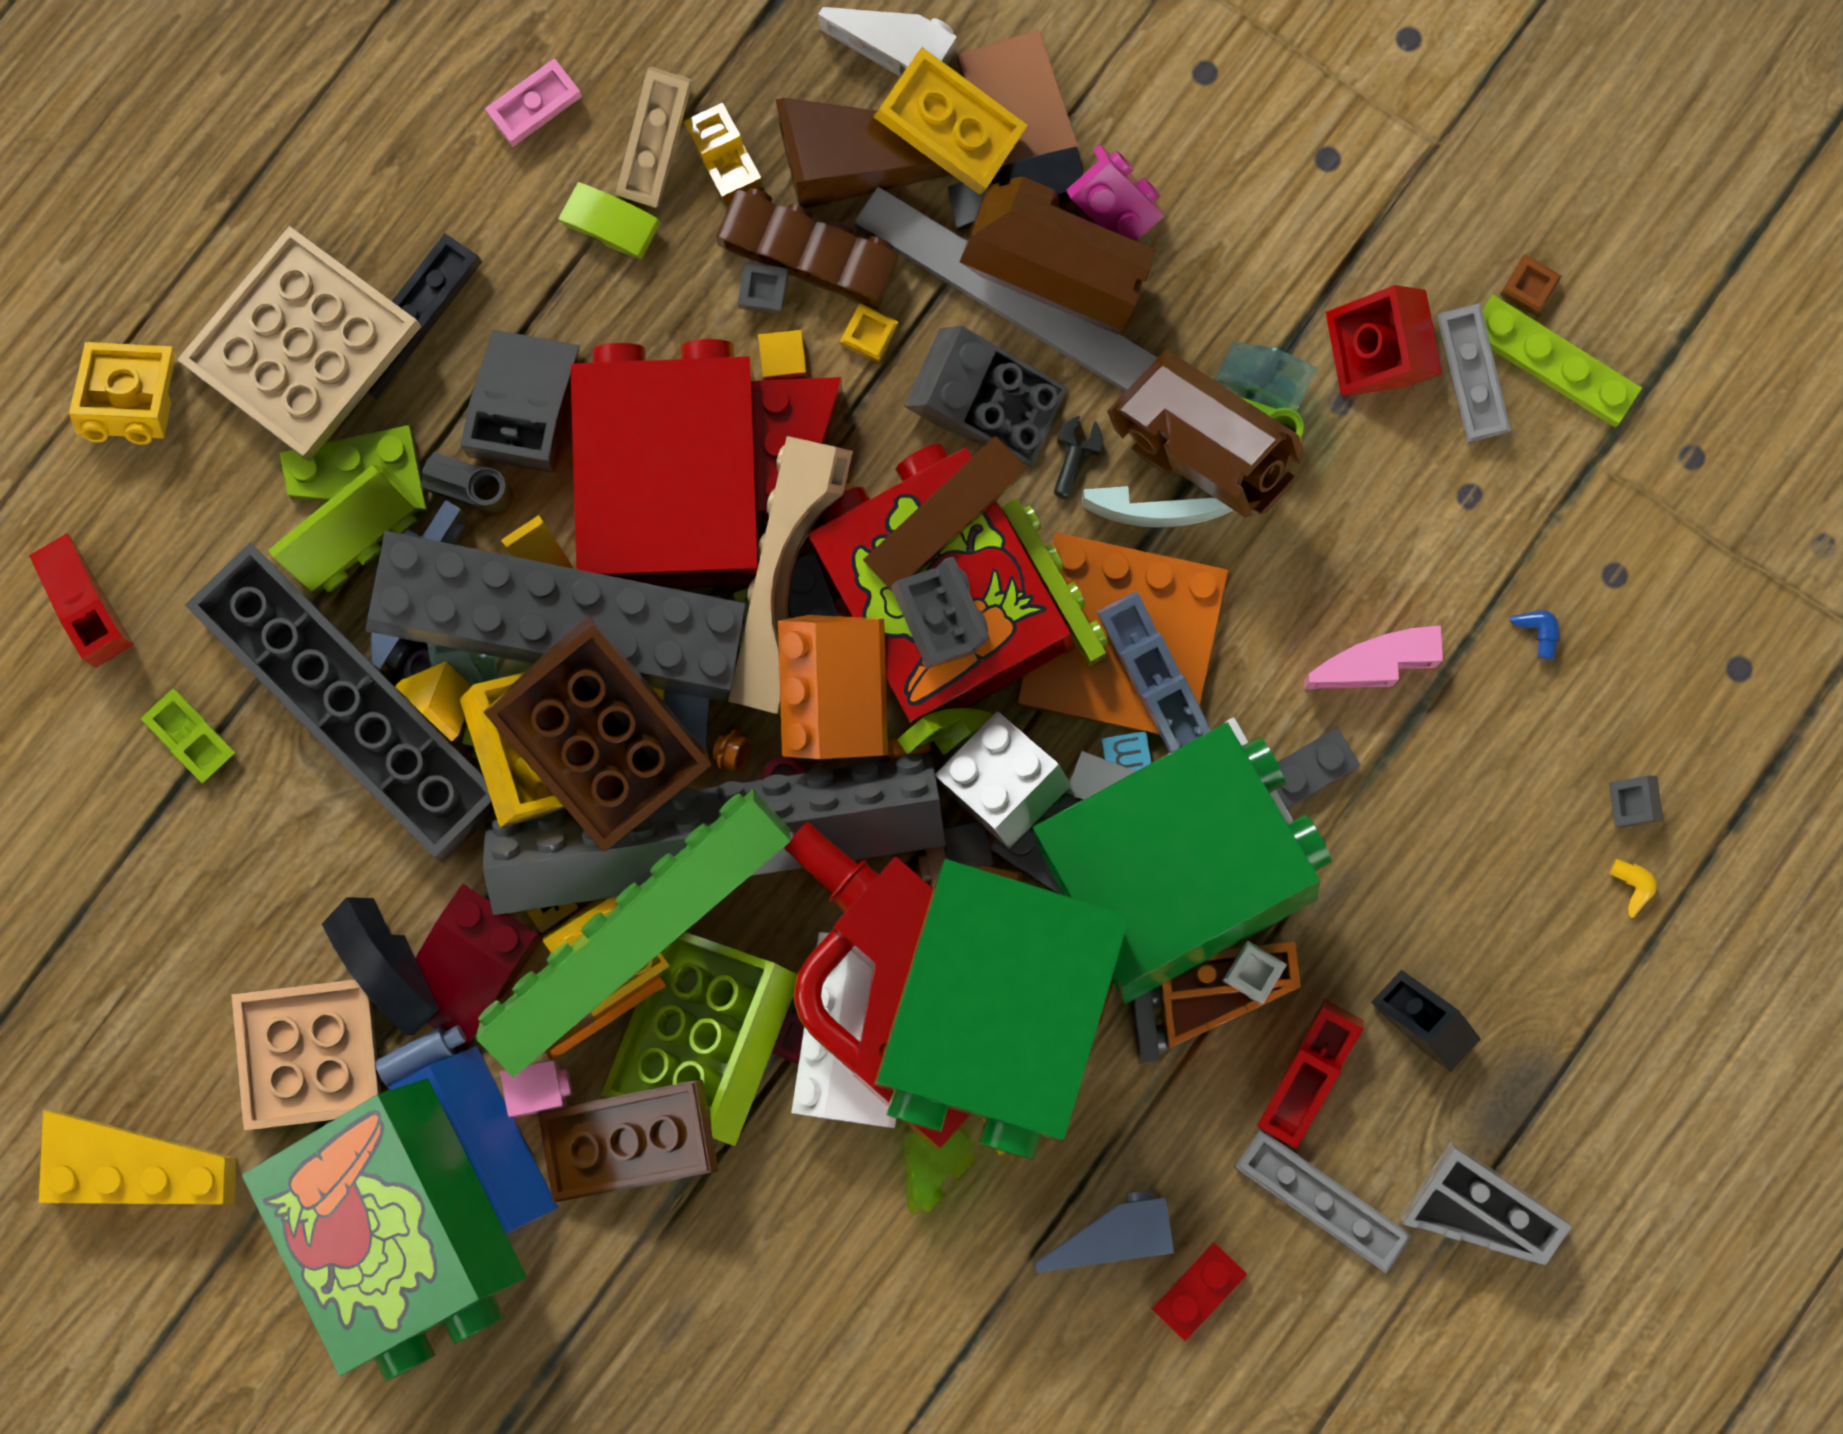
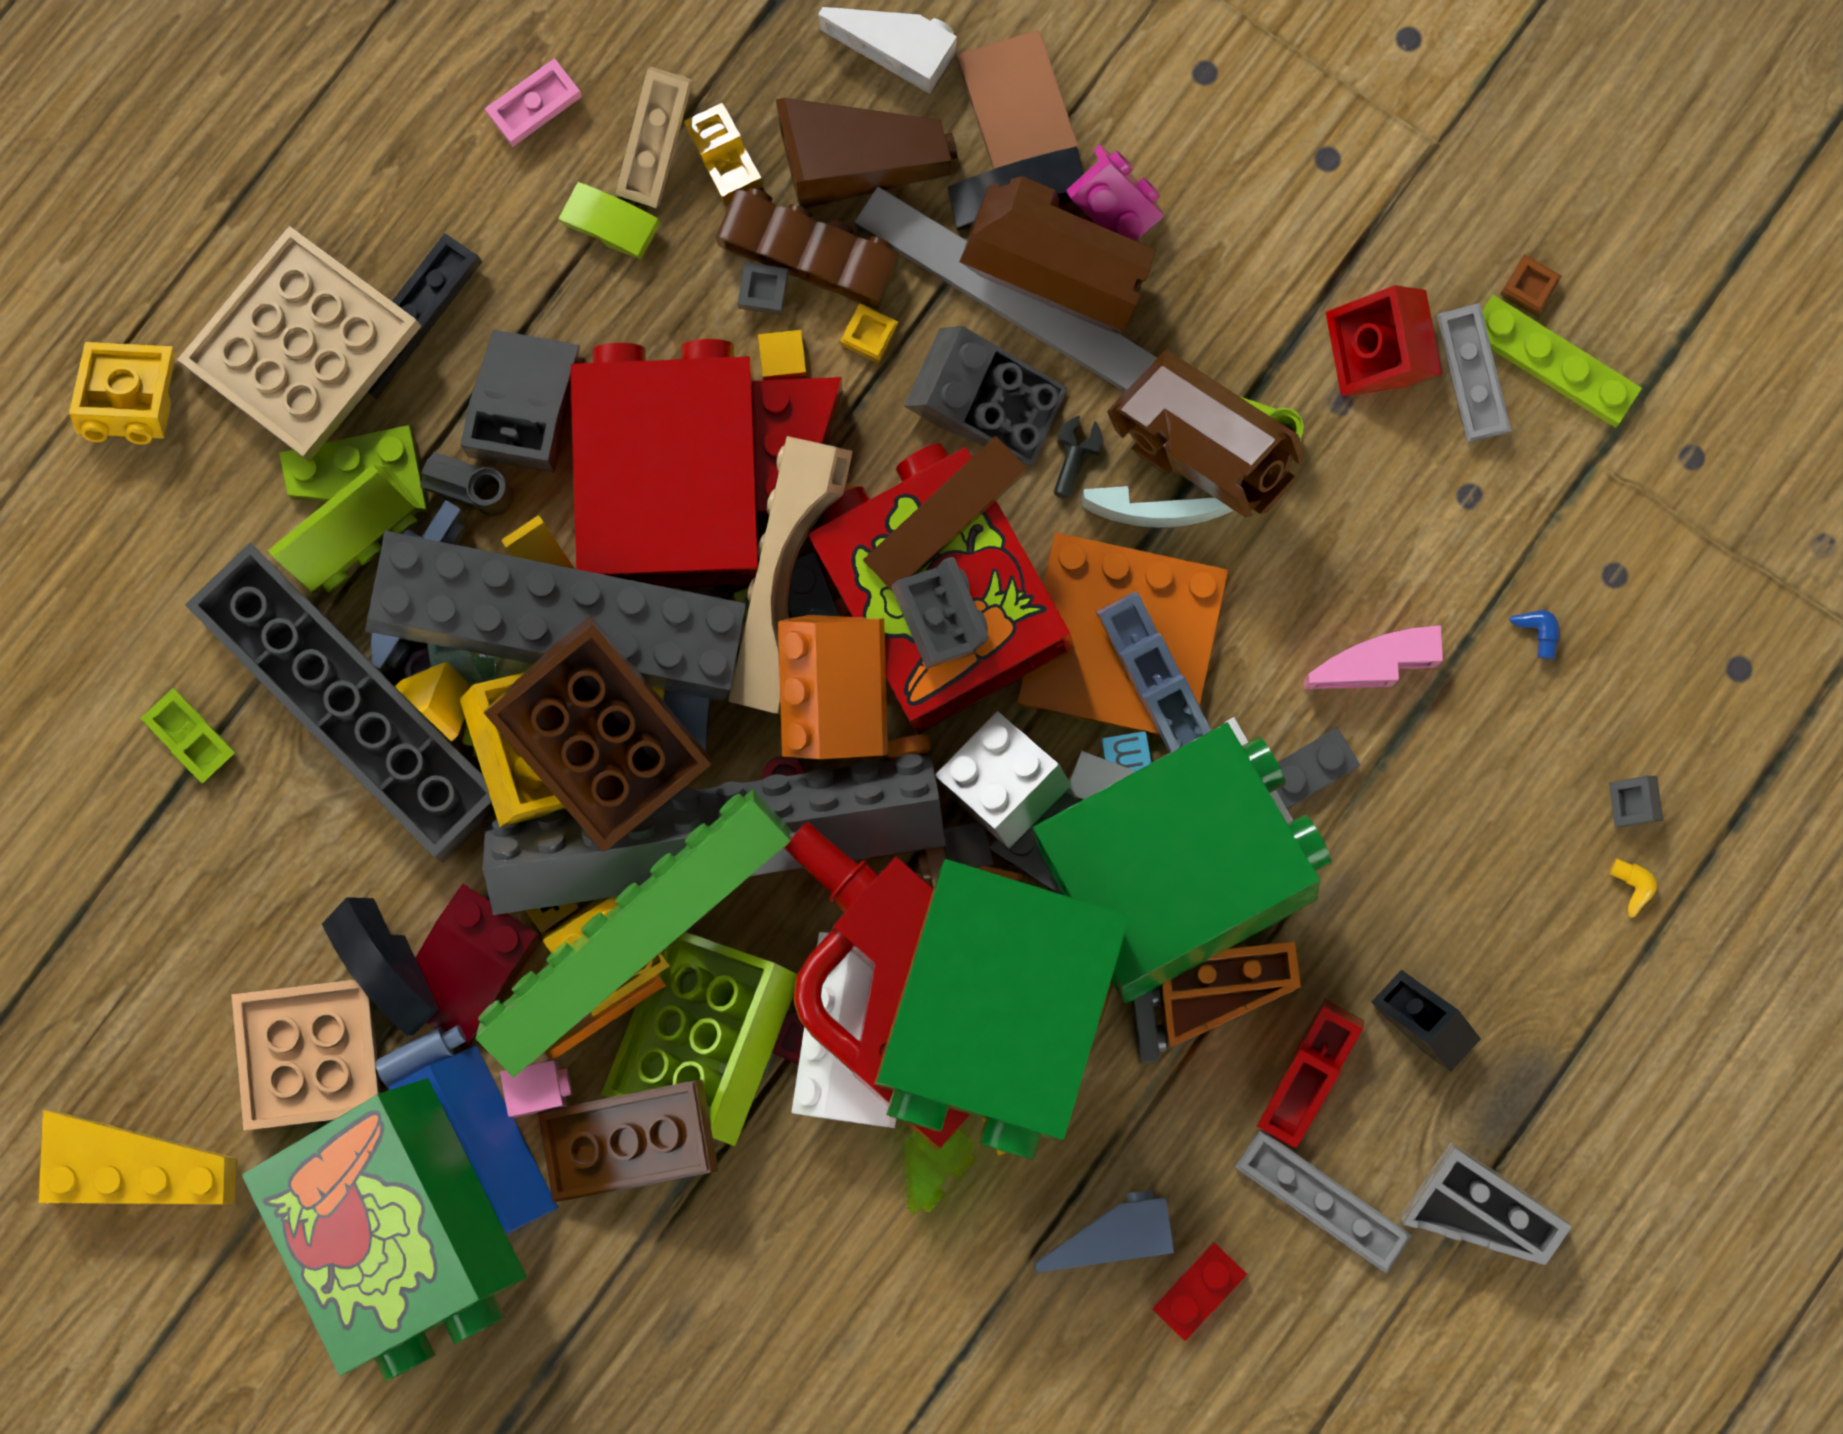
red slope [29,533,134,668] -> none
orange plate [713,729,751,772] -> none
yellow plate [873,47,1028,195] -> none
lime slope [897,708,993,755] -> none
lime plate [1001,498,1109,667] -> none
clear light blue slope [1214,341,1317,411] -> none
white tile [1222,940,1287,1005] -> none

